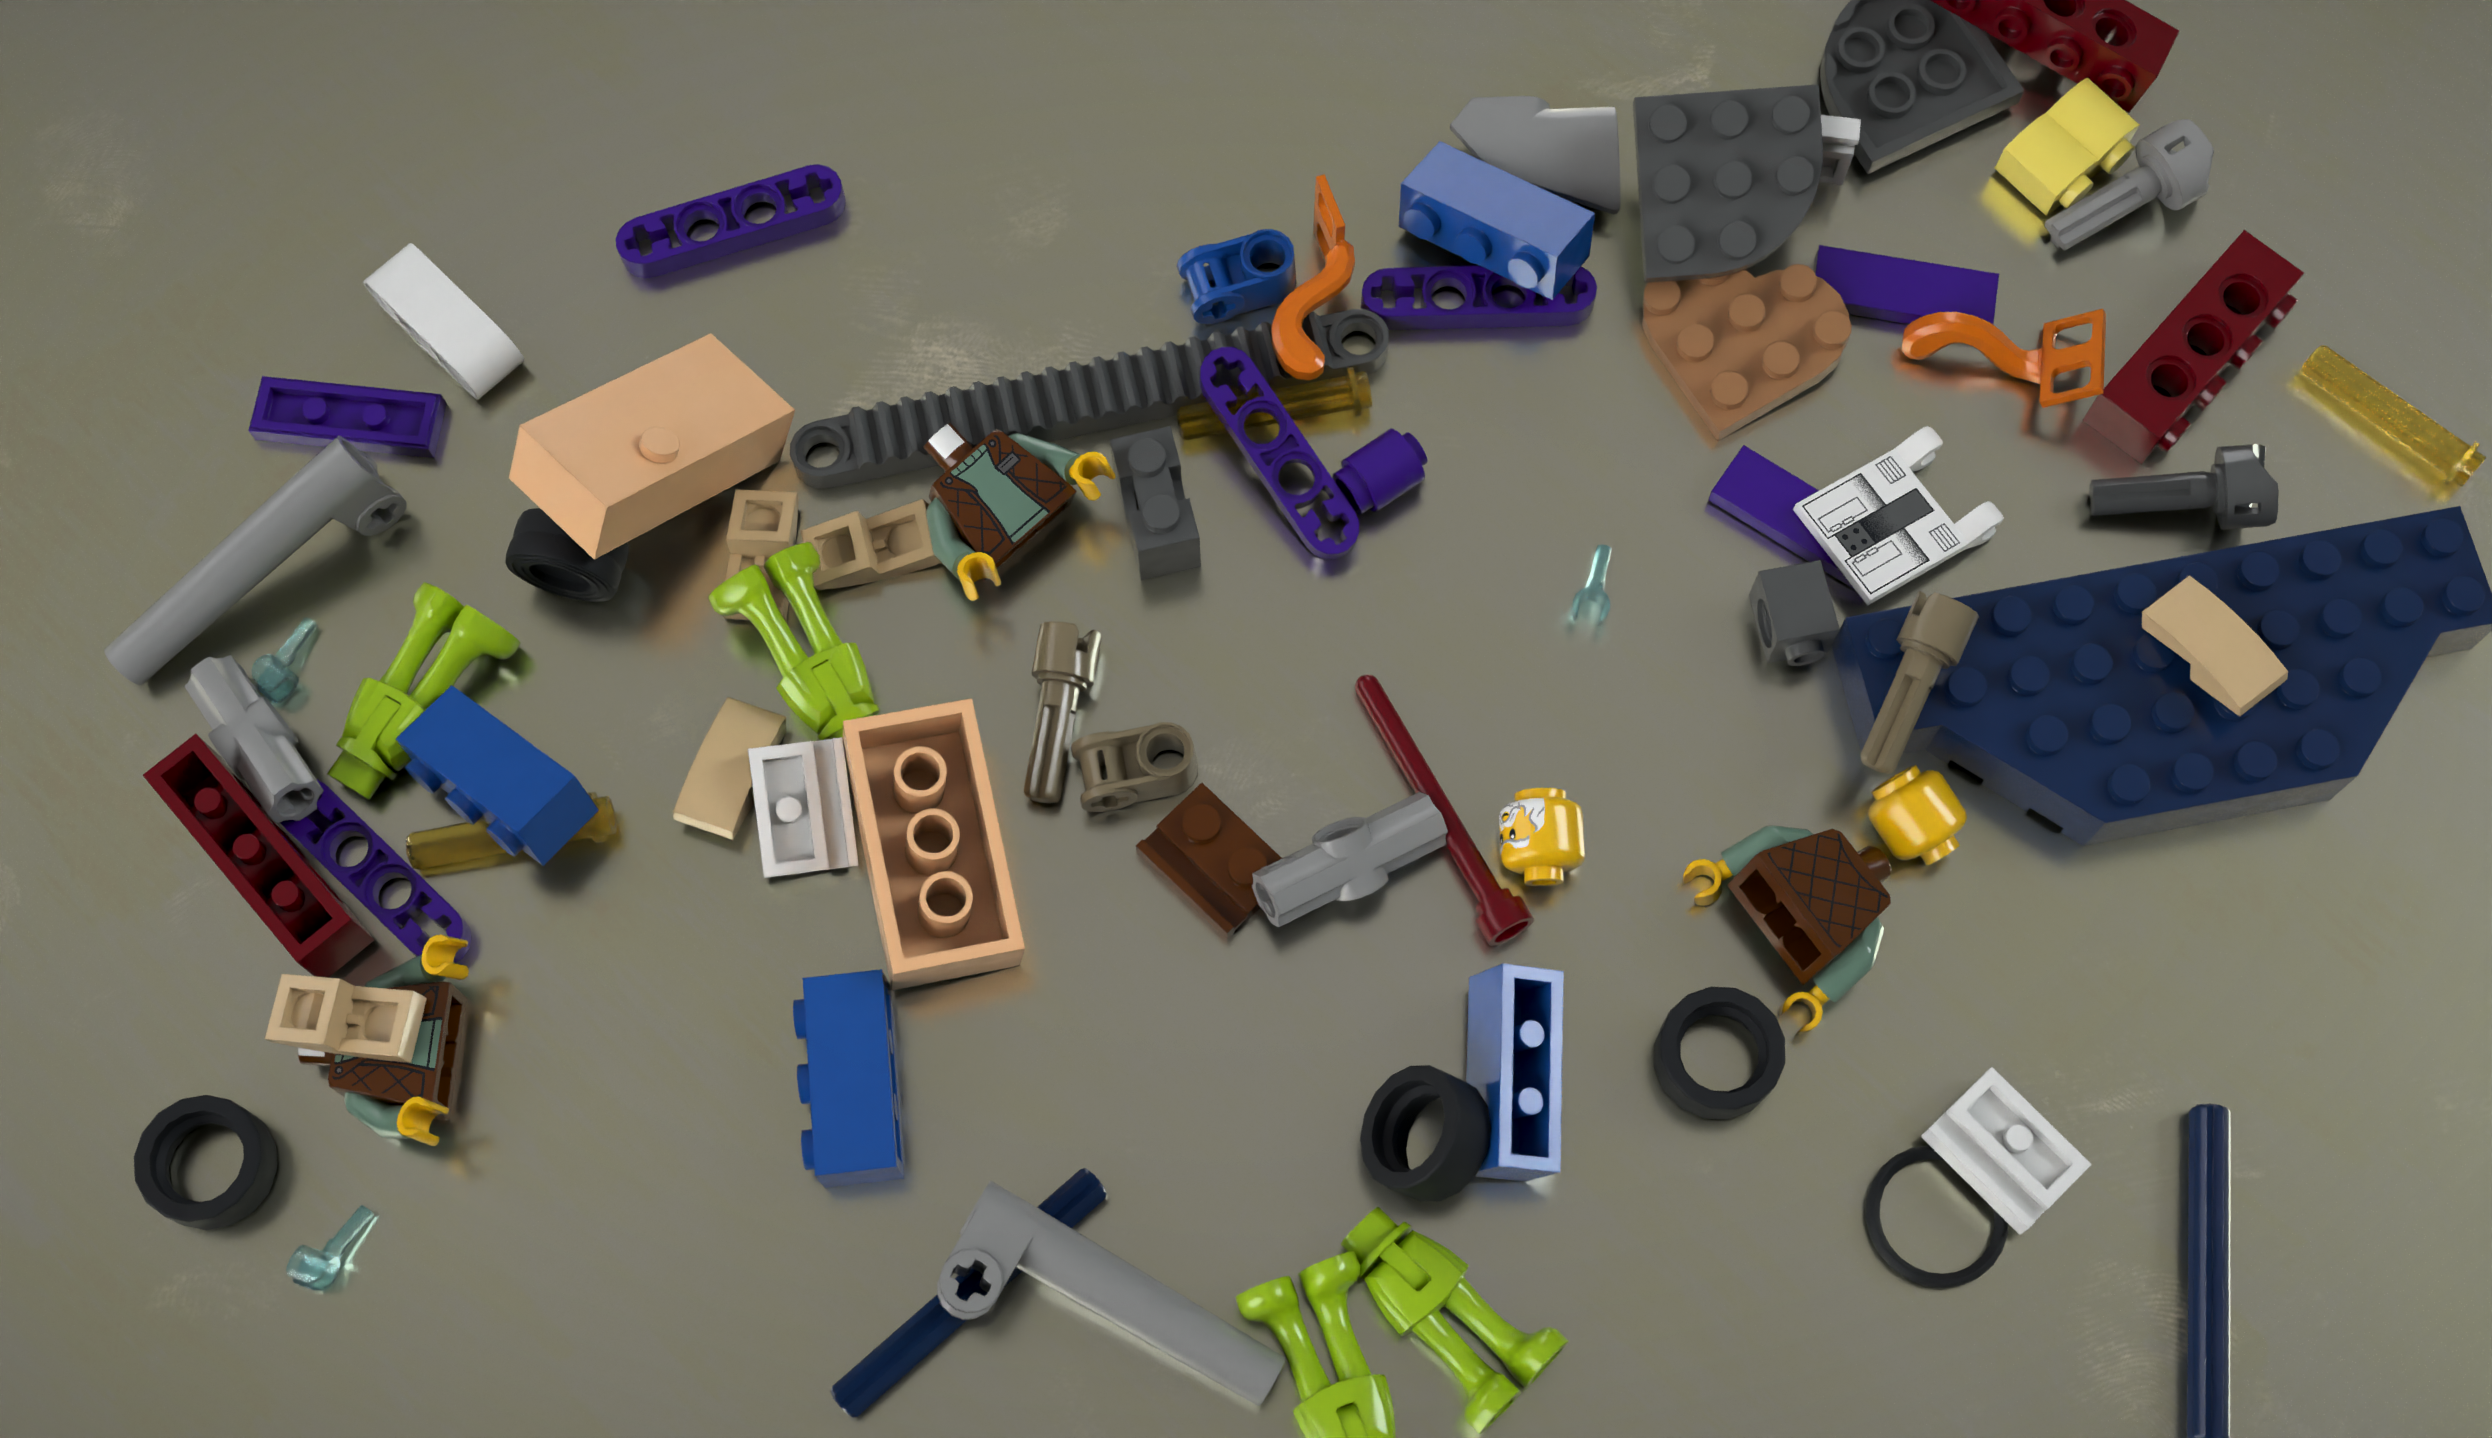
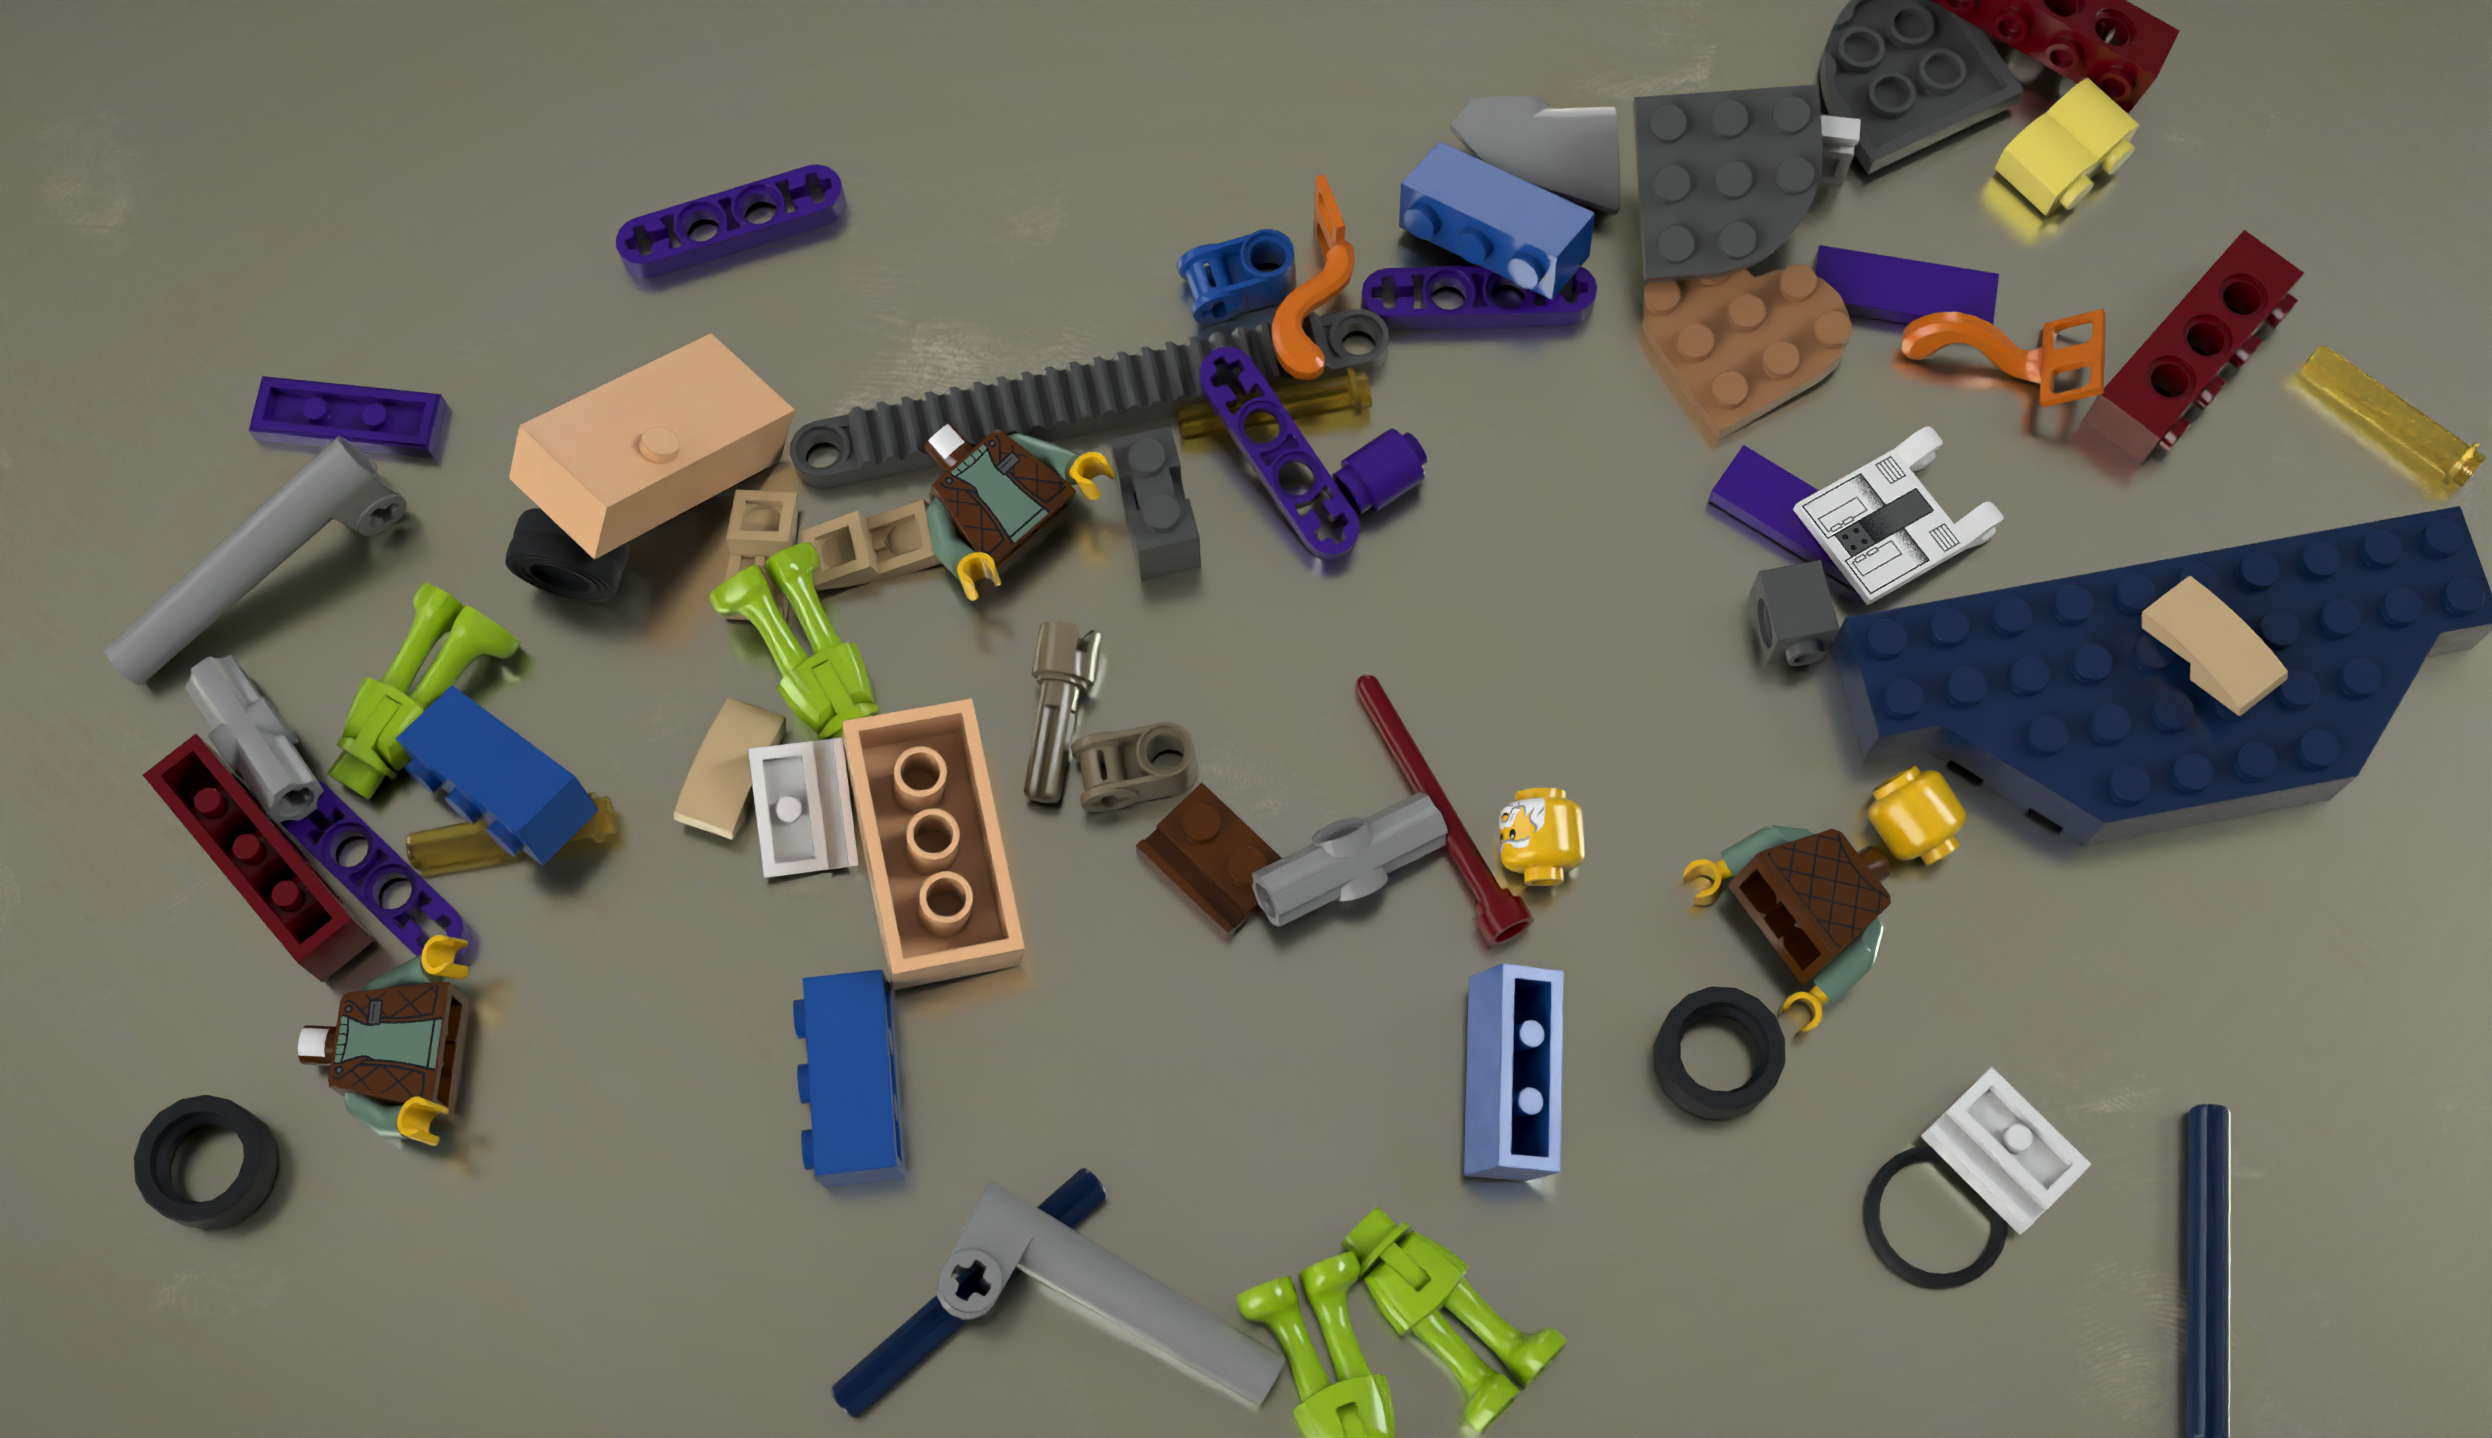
clear light blue hand [252,617,318,704] -> none
tan slope [265,974,427,1063] -> none
clear light blue hand [286,1205,374,1291] -> none
white beam [363,243,525,400] -> none
black tyre [1360,1065,1491,1202] -> none
clear light blue hand [1571,544,1612,626] -> none
dark tan piece [1860,591,1979,774] -> none
light grey piece [2044,119,2214,251] -> none
dark grey piece [2089,444,2279,530] -> none

